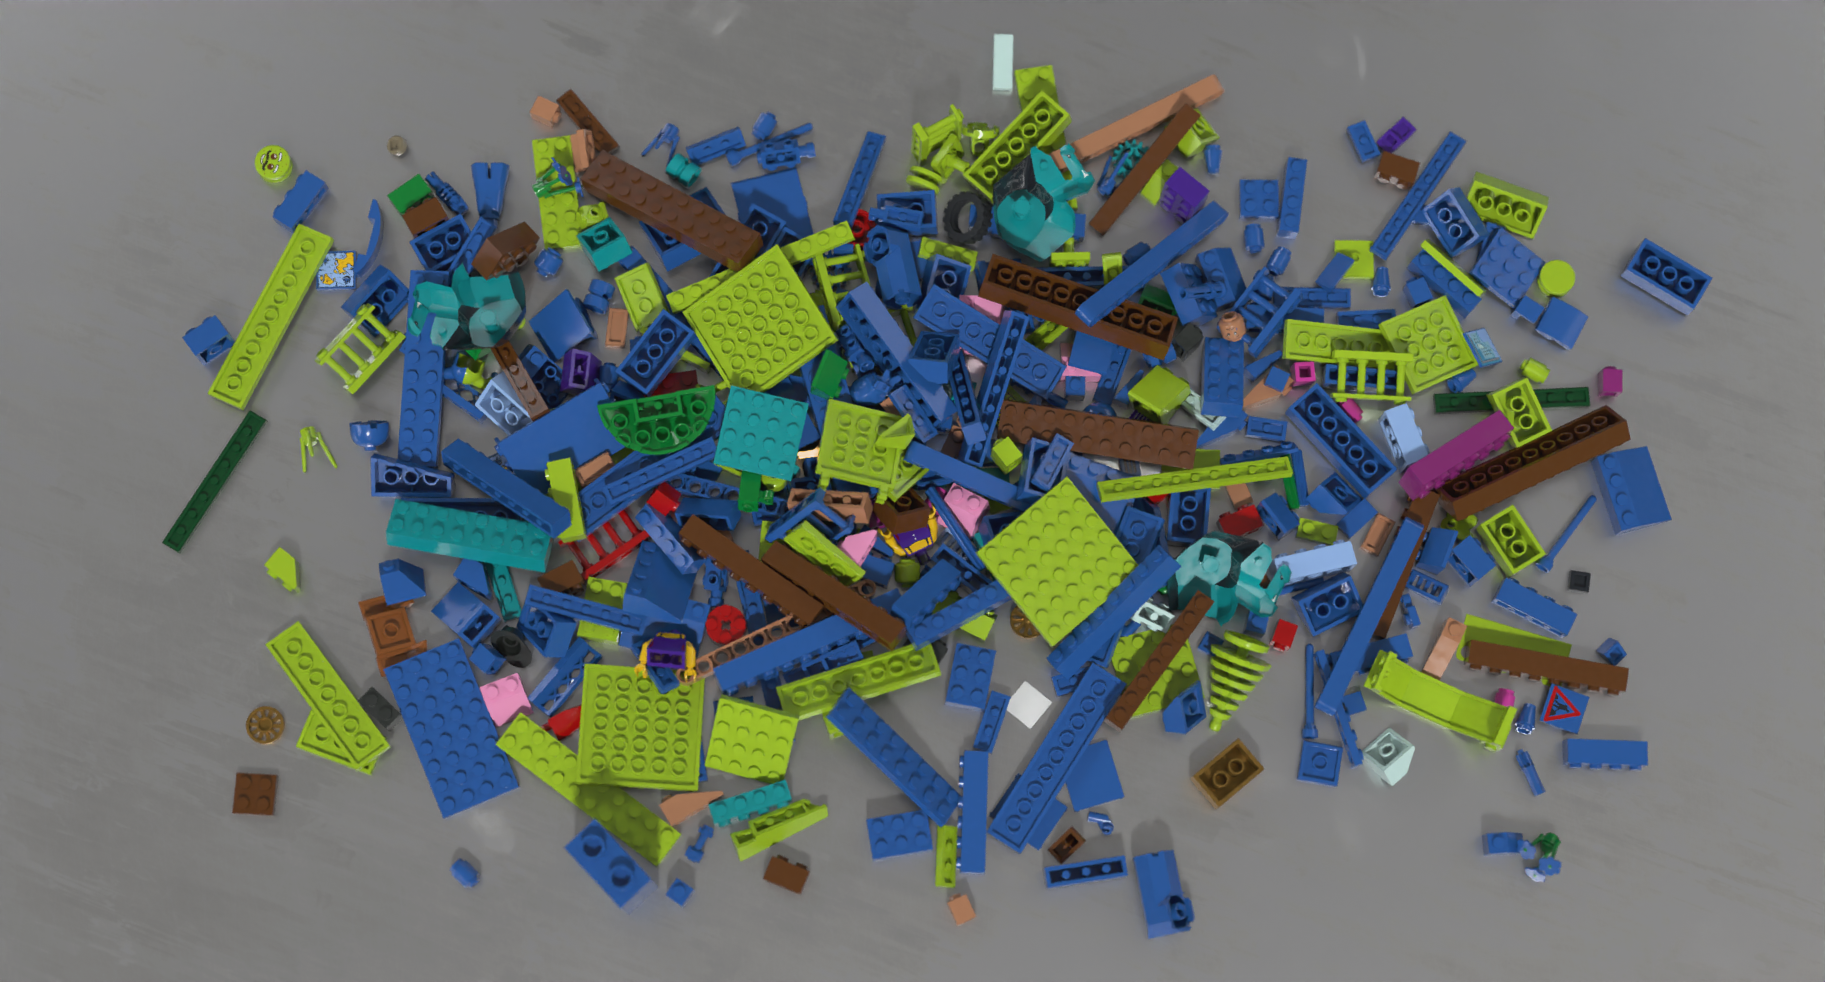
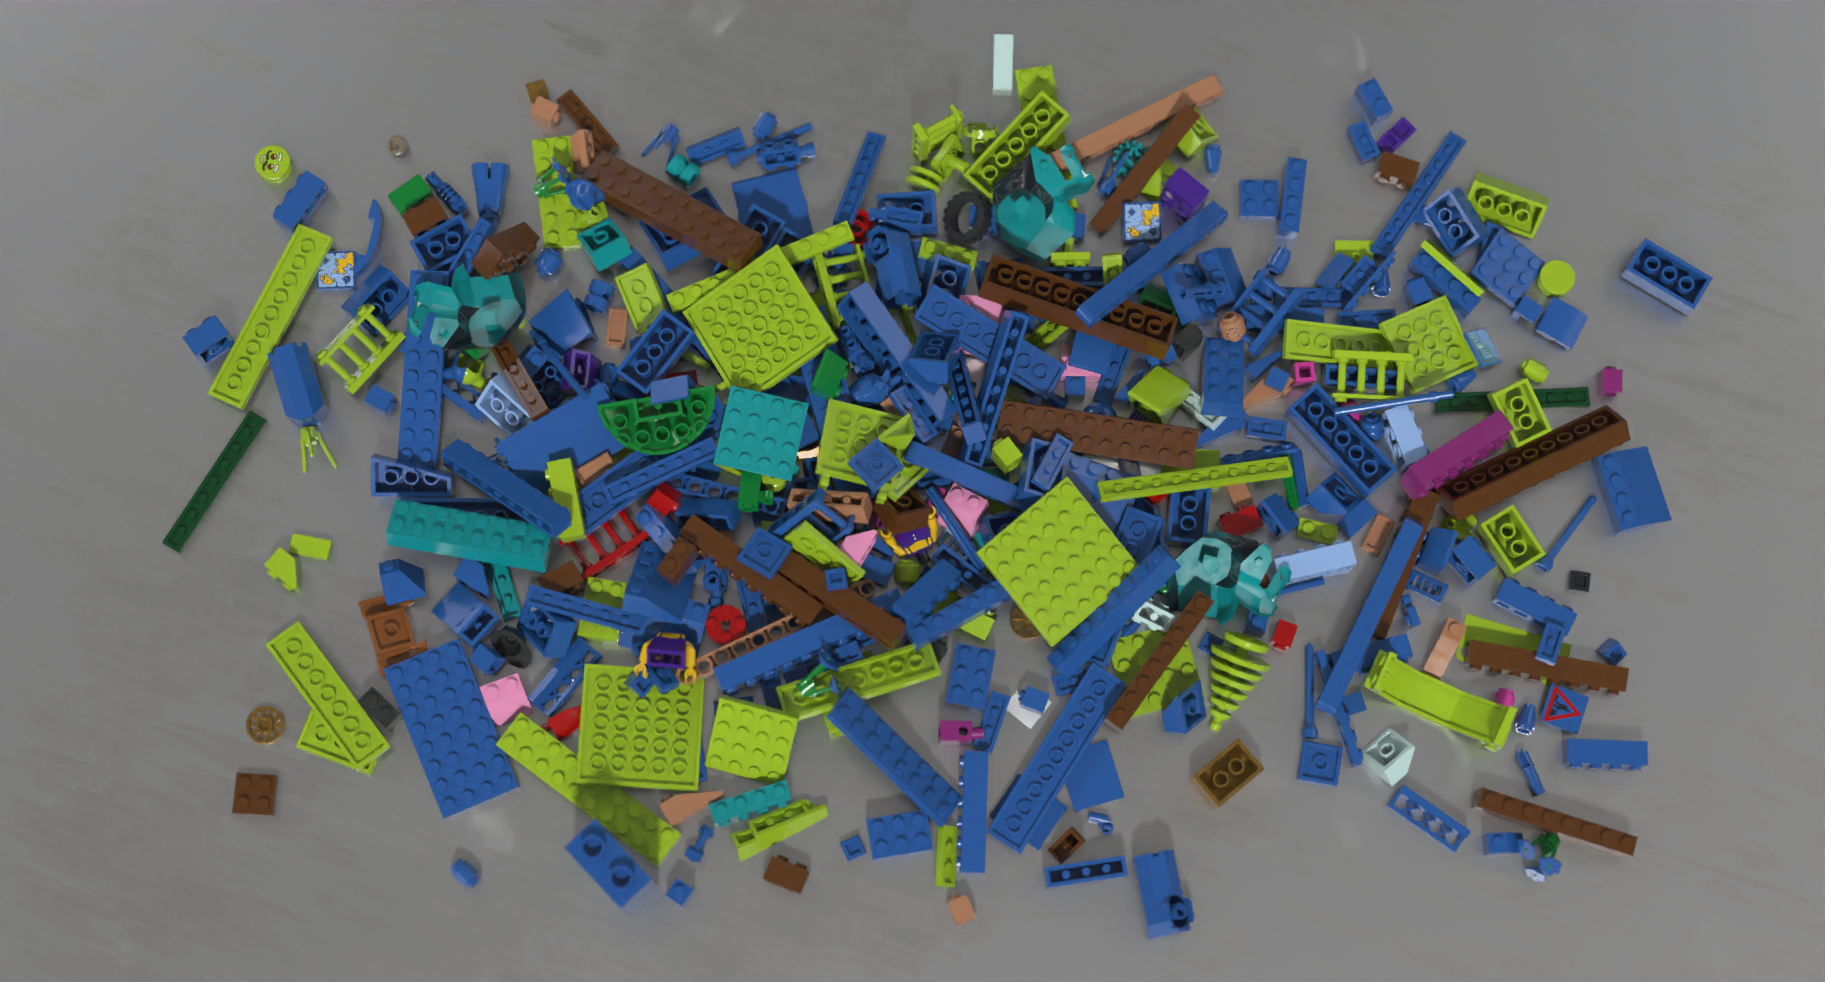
blue cylinder [349,420,389,451] -> none
blue brick [1244,224,1265,253] -> none
blue slope [1291,572,1363,637] -> none
none -> blue brick [267,342,329,428]
none -> lime tile [289,533,333,561]
none -> blue brick [364,384,397,416]
none -> pearl gold tile [526,79,550,104]
none -> blue bar [529,329,590,401]
none -> blue piece [565,179,605,211]
none -> blue slope [624,671,655,698]
none -> blue panel [651,375,695,405]
none -> reddish brown brick [657,536,699,587]
none -> blue tile [737,526,793,580]
none -> plant [797,650,842,699]
none -> blue tile [825,567,848,591]
none -> blue tile [840,835,866,862]
none -> blue plate [847,438,905,493]
none -> magenta torso [938,721,984,745]
none -> blue brick [1018,686,1050,715]
none -> tile [1122,201,1162,242]
none -> blue bar [1334,390,1454,416]
none -> blue bracket [1339,250,1397,313]
none -> blue brick [1354,78,1393,126]
none -> blue piece [1360,412,1385,441]
none -> blue fence [1387,785,1471,853]
none -> reddish brown brick [1472,787,1638,858]
none -> blue plate [1534,621,1566,666]

